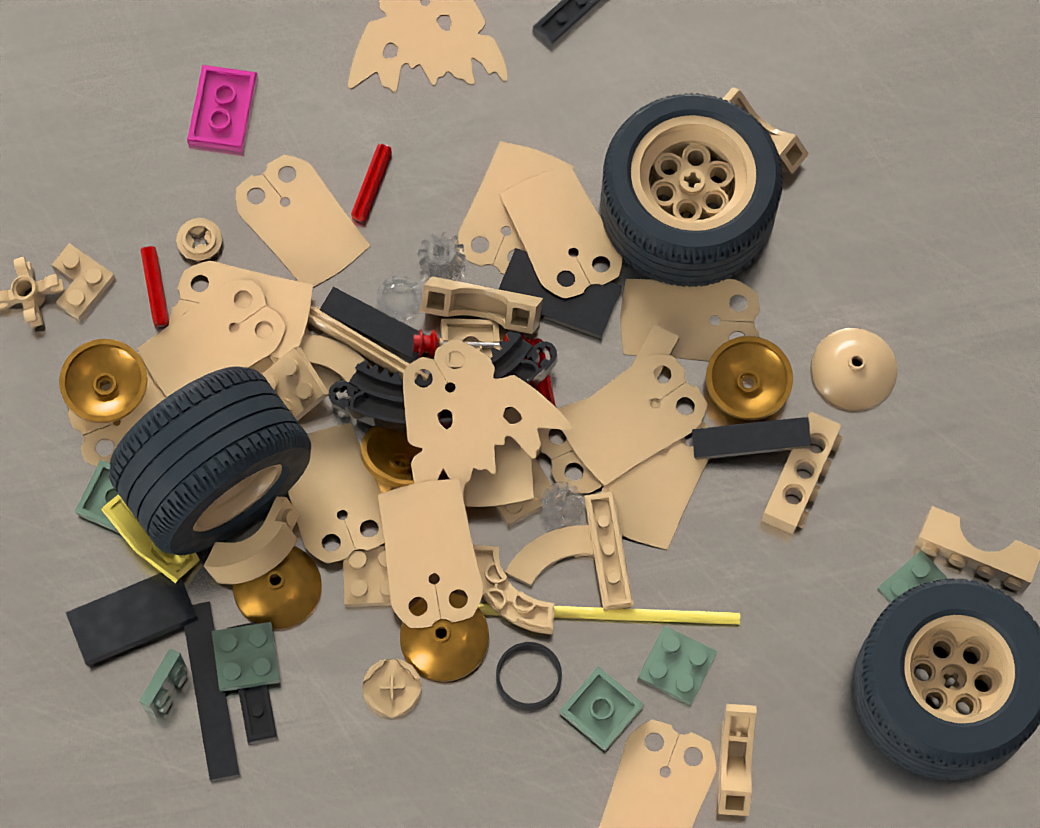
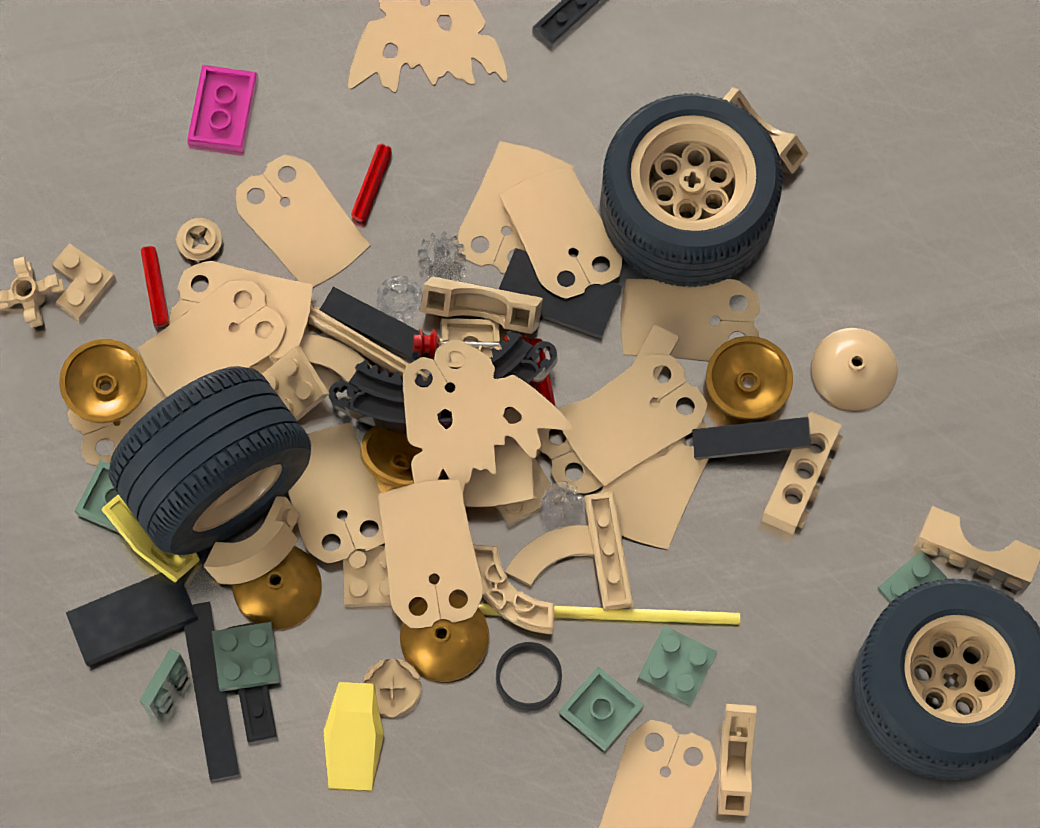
none -> light yellow piece [324,682,384,790]

